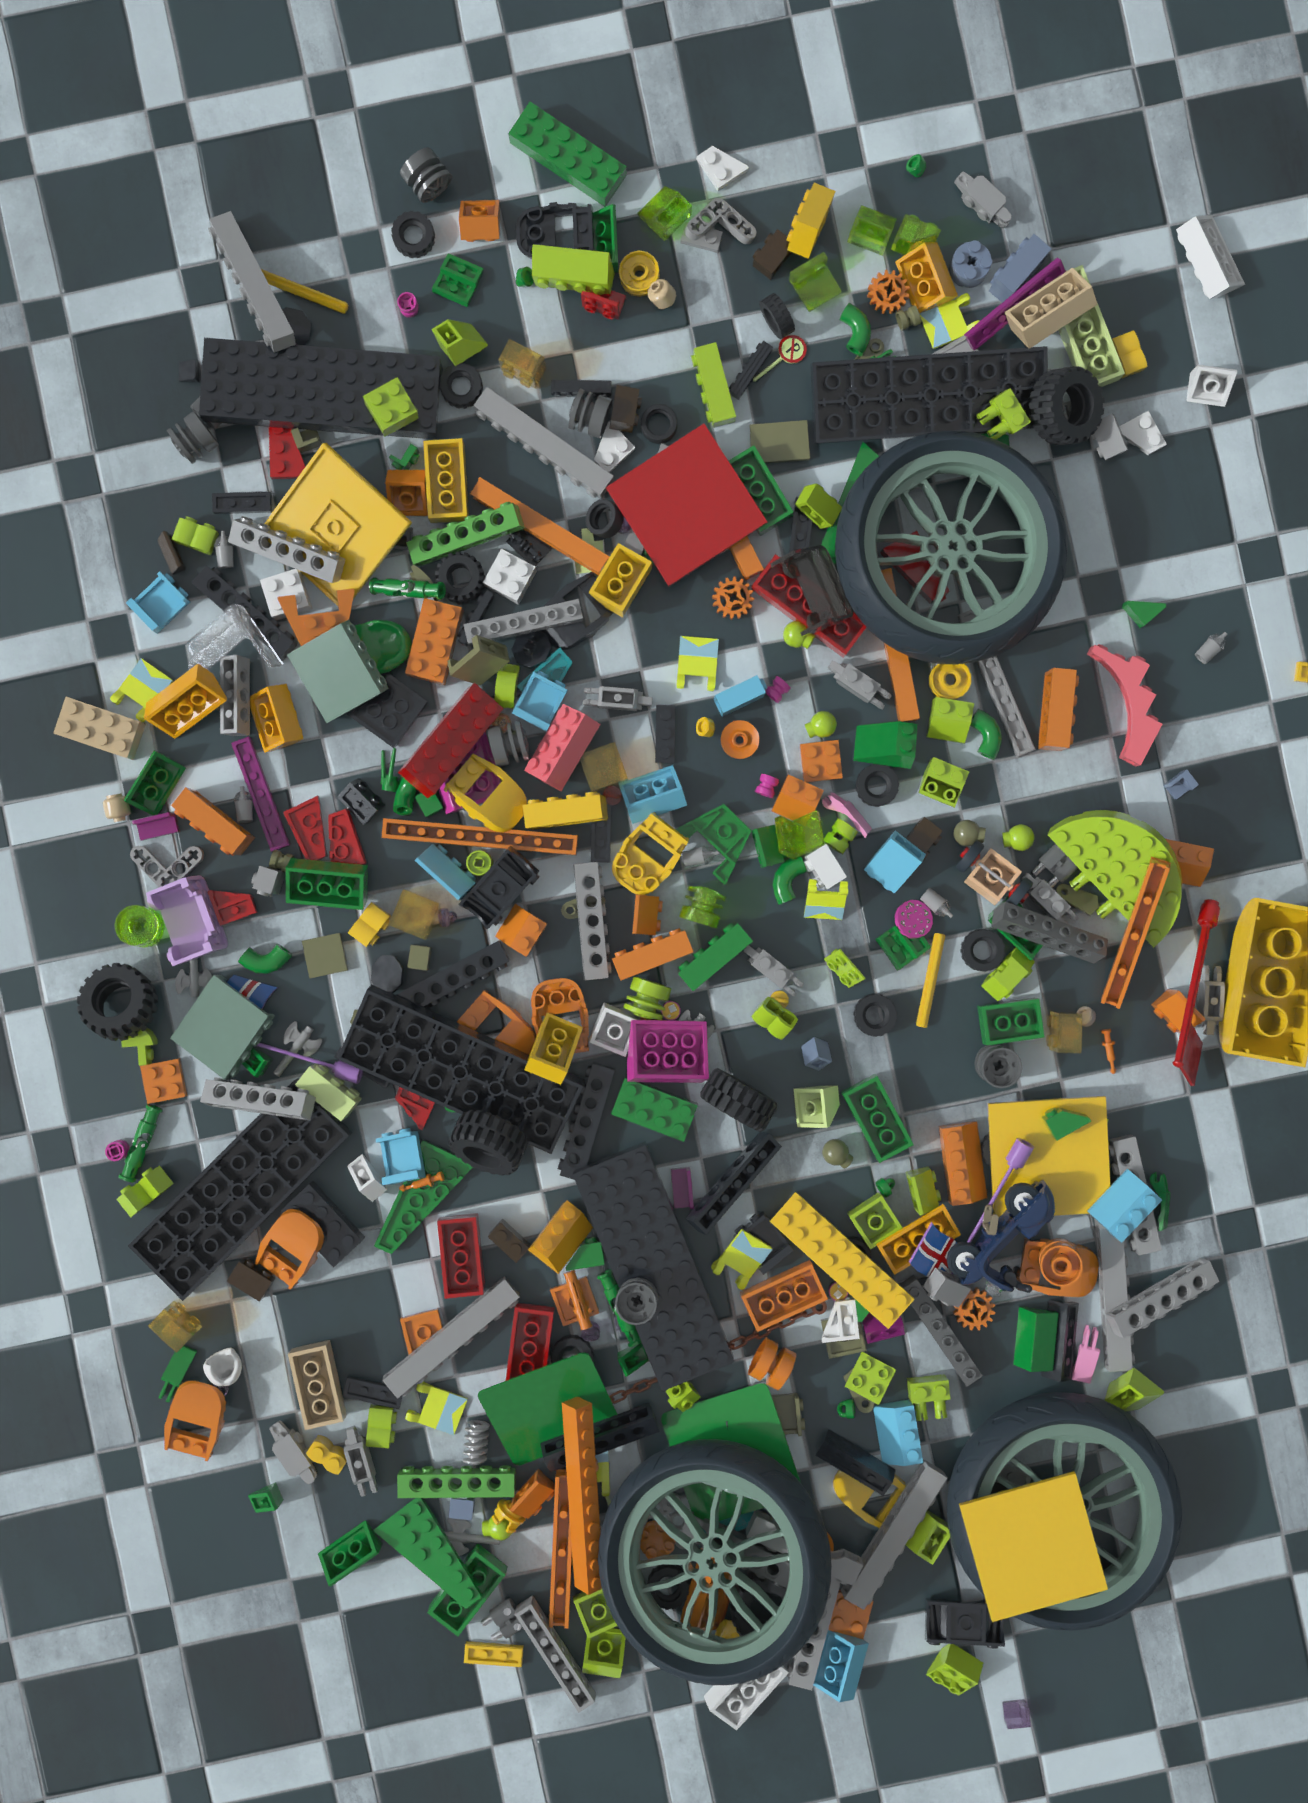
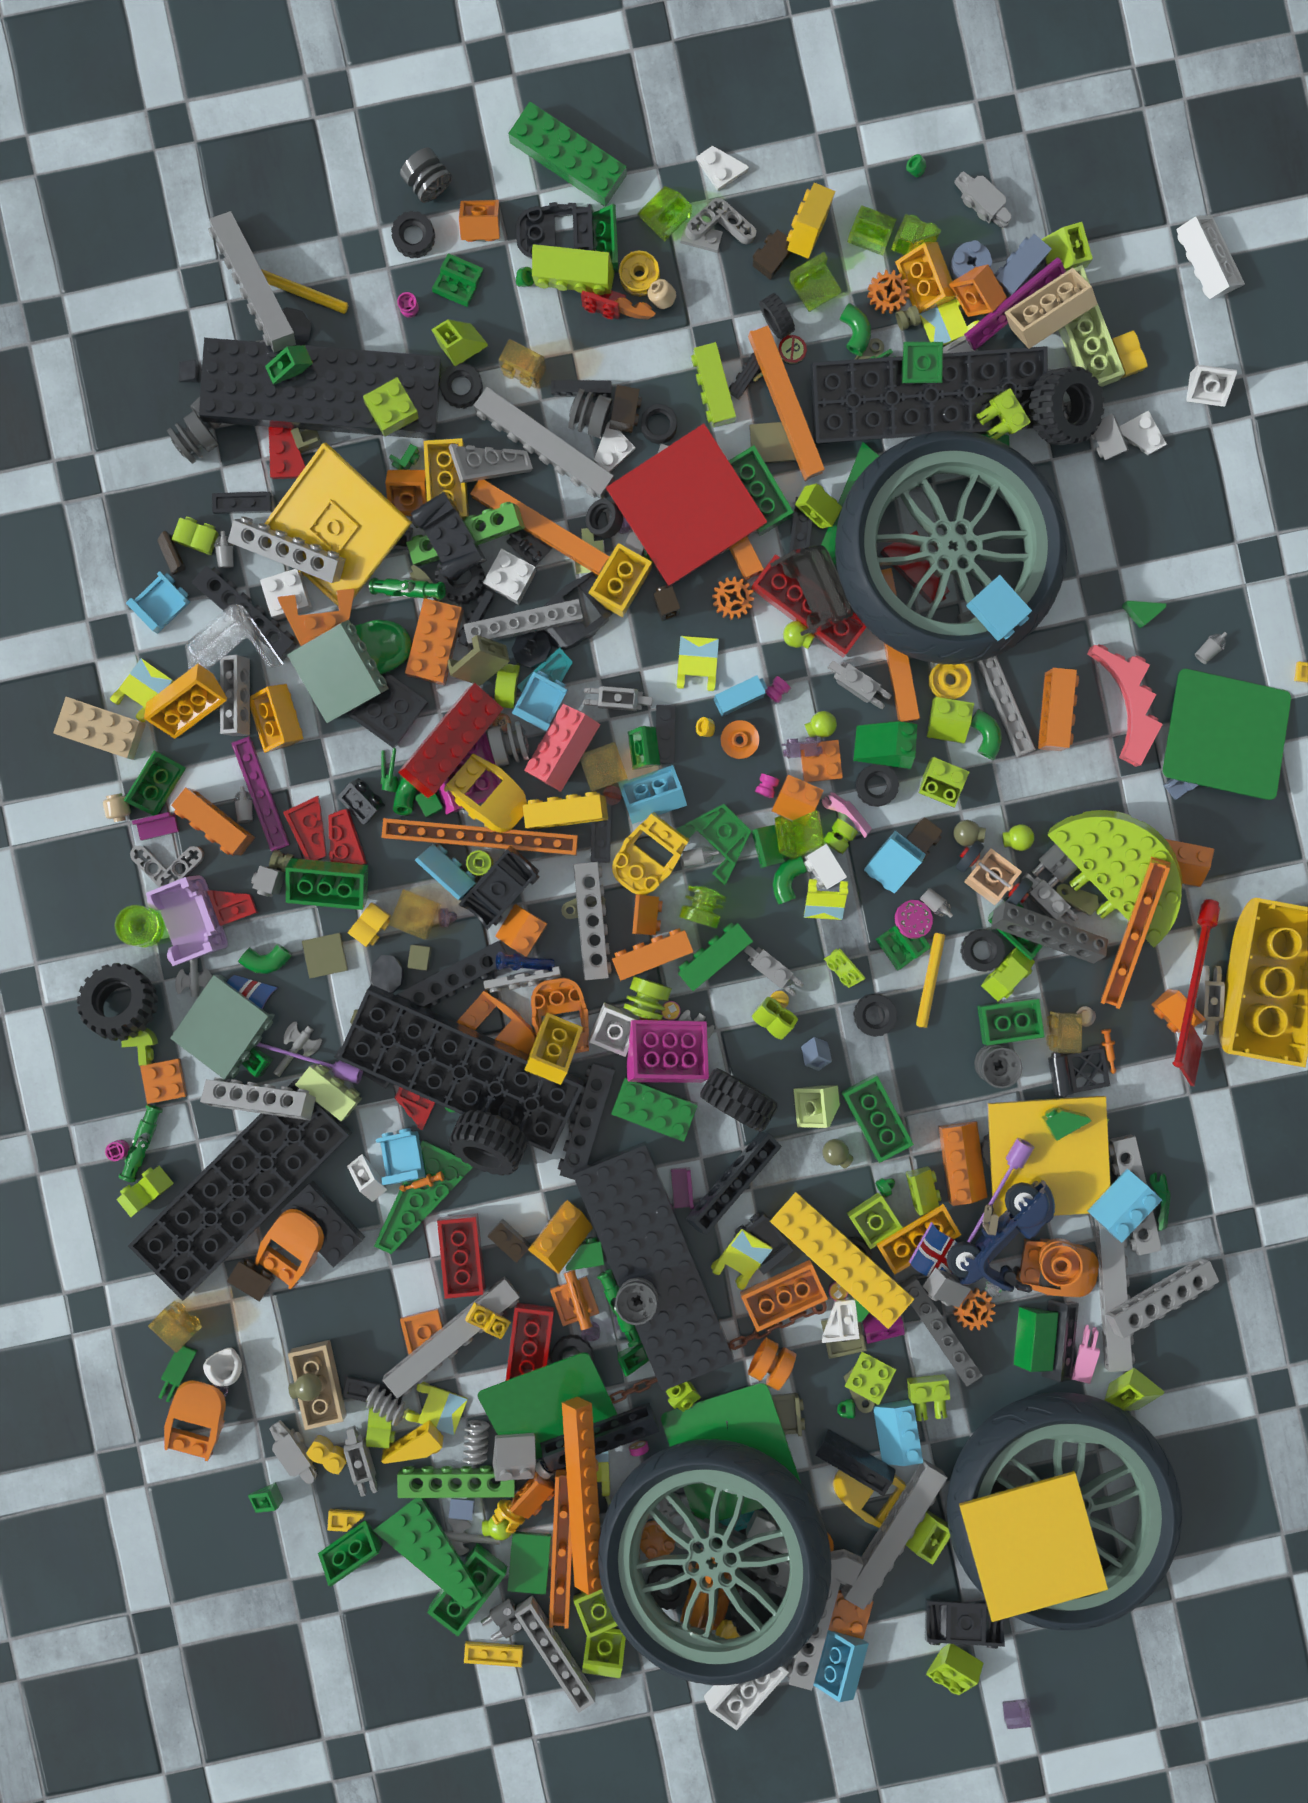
none -> green slope [265,345,313,384]
none -> olive piece [288,1373,322,1401]
none -> yellow tile [327,1509,365,1532]
none -> light grey piece [366,1384,409,1426]
none -> yellow slope [381,1420,443,1464]
none -> black piece [410,491,487,581]
none -> light grey wing [449,444,533,483]
none -> yellow slope [465,1302,511,1339]
none -> light grey wing [484,966,563,993]
none -> light grey slope [493,1433,536,1481]
none -> clear blue pin [496,952,555,971]
none -> green tile [507,1531,551,1594]
none -> white tile [535,1460,554,1479]
none -> orange slope [615,298,656,319]
none -> green slope [628,726,661,770]
none -> dark pink tile [629,1441,649,1456]
none -> dark brown brick [654,586,680,621]
none -> orange tile [748,325,825,481]
none -> clear purple hinge [781,737,823,759]
none -> green tile [902,342,943,383]
none -> orange slope [949,264,1007,317]
none -> medium azure brick [966,575,1032,641]
none -> lime slope [1041,222,1093,271]
none -> black piece [1048,1045,1110,1096]
none -> green piece [1162,669,1291,800]

